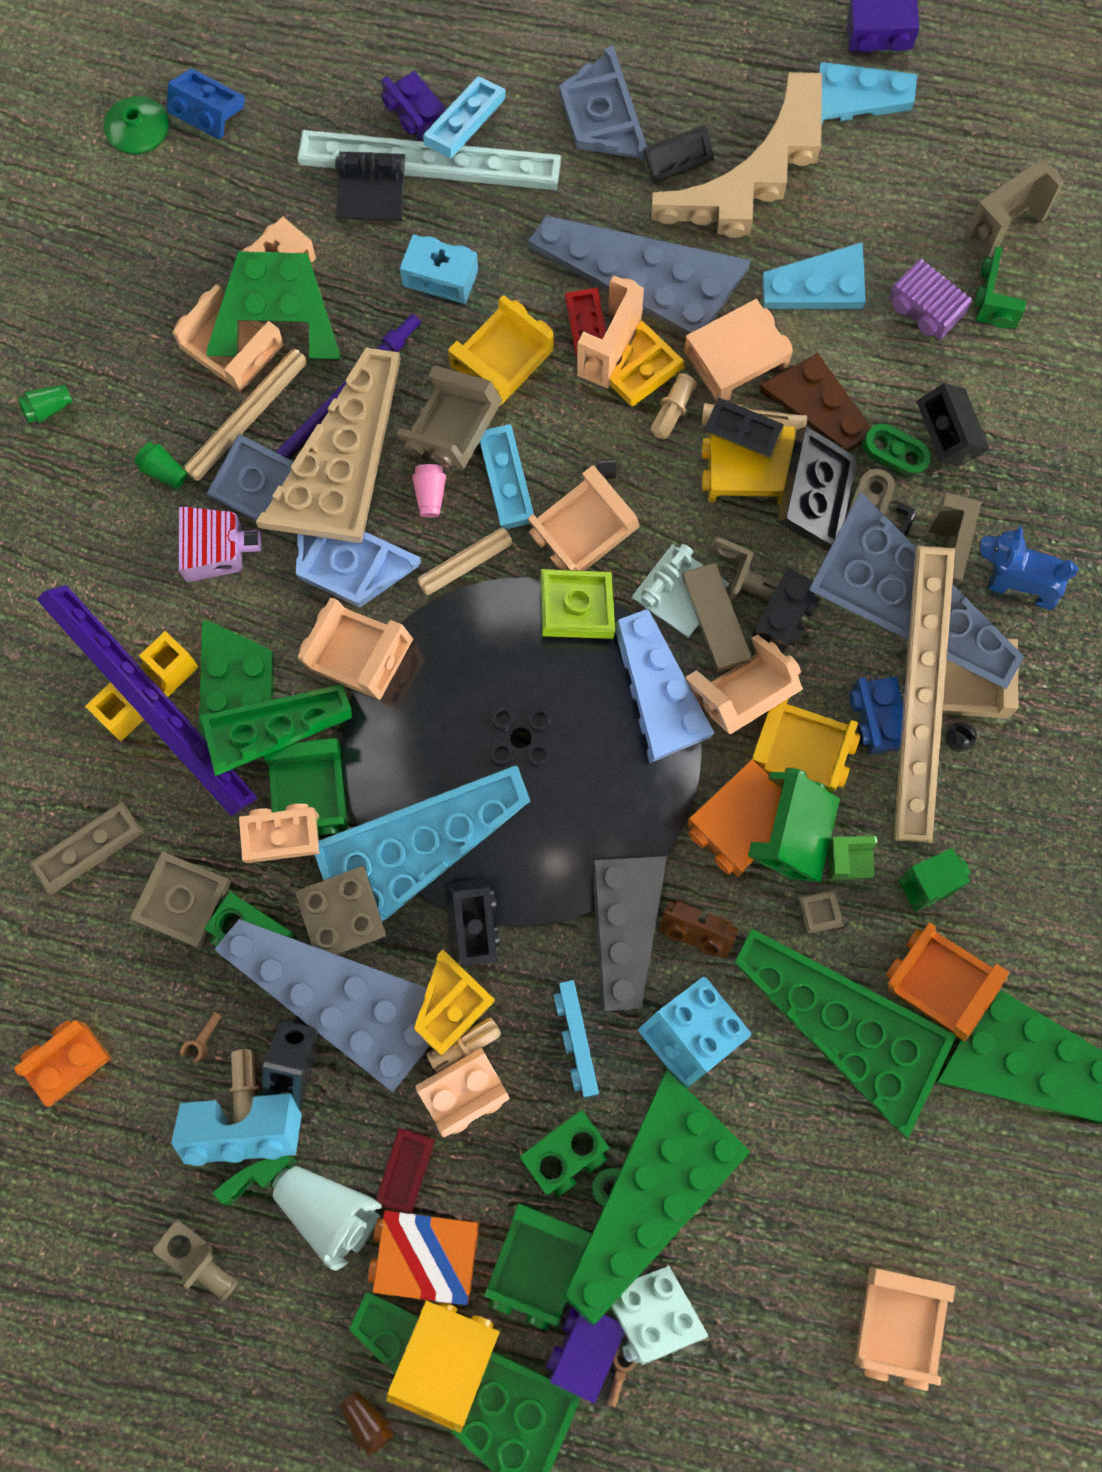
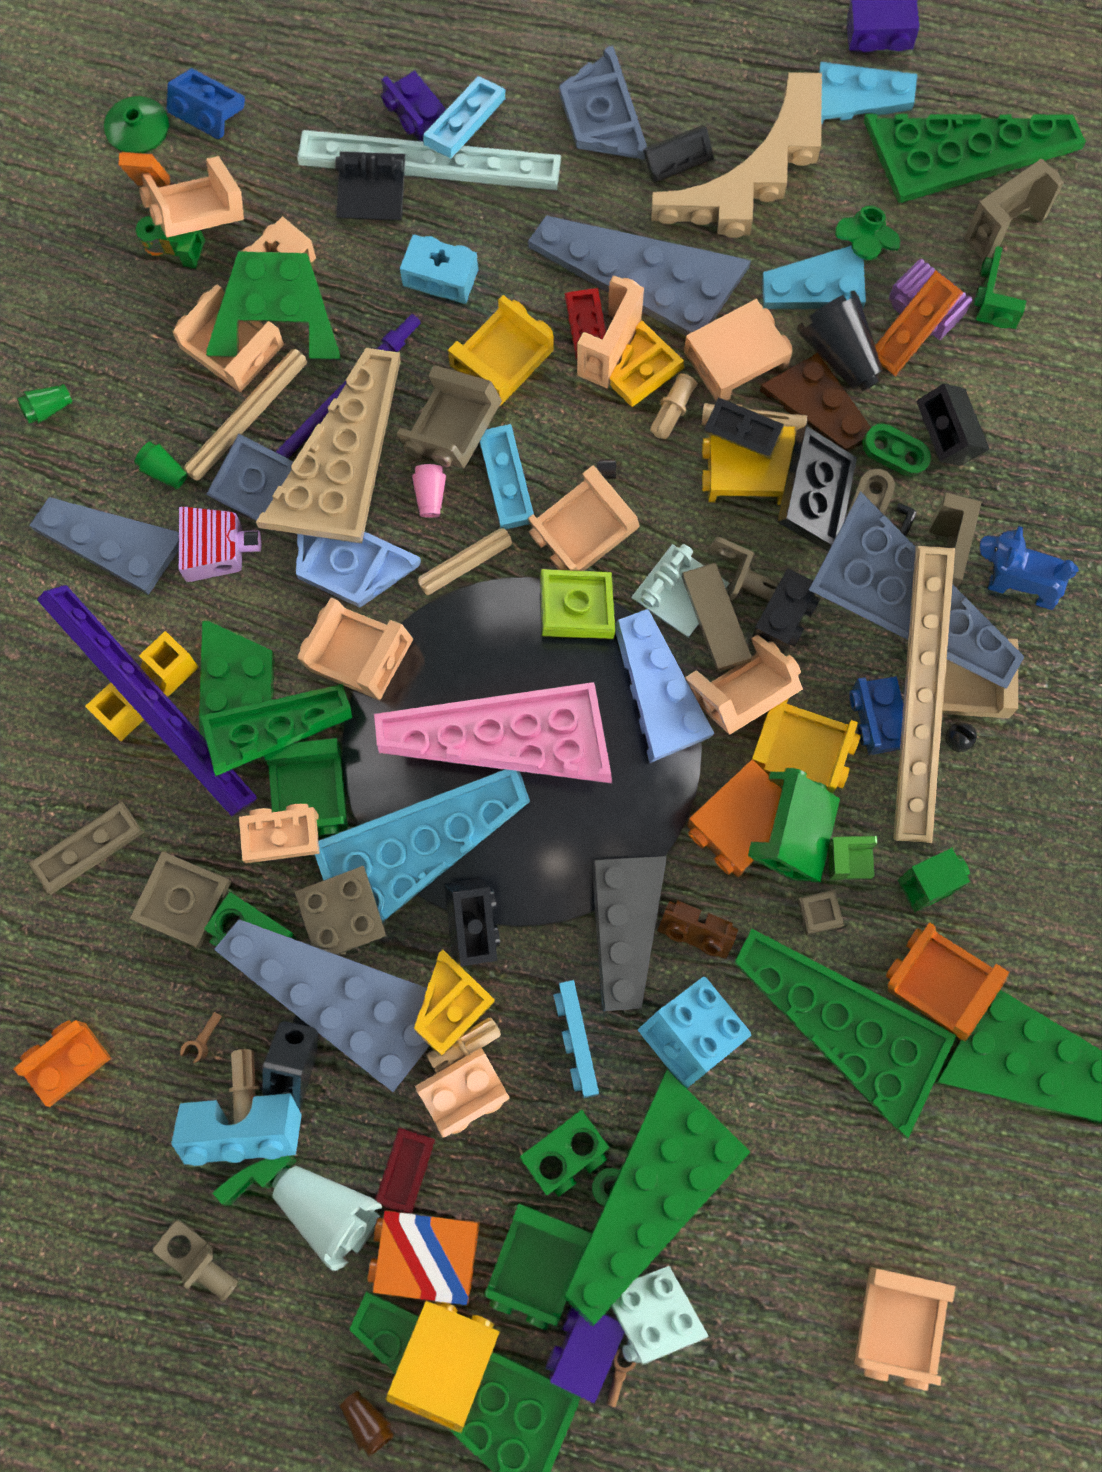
none -> sand blue wing [30,497,179,595]
none -> orange tile [118,152,170,187]
none -> green leg [135,216,205,269]
none -> light nougat panel [139,156,244,237]
none -> bright pink wing [374,682,612,783]
none -> black cone [796,290,883,392]
none -> green plate [835,206,900,260]
none -> green wing [864,114,1086,204]
none -> orange tile [875,270,964,376]

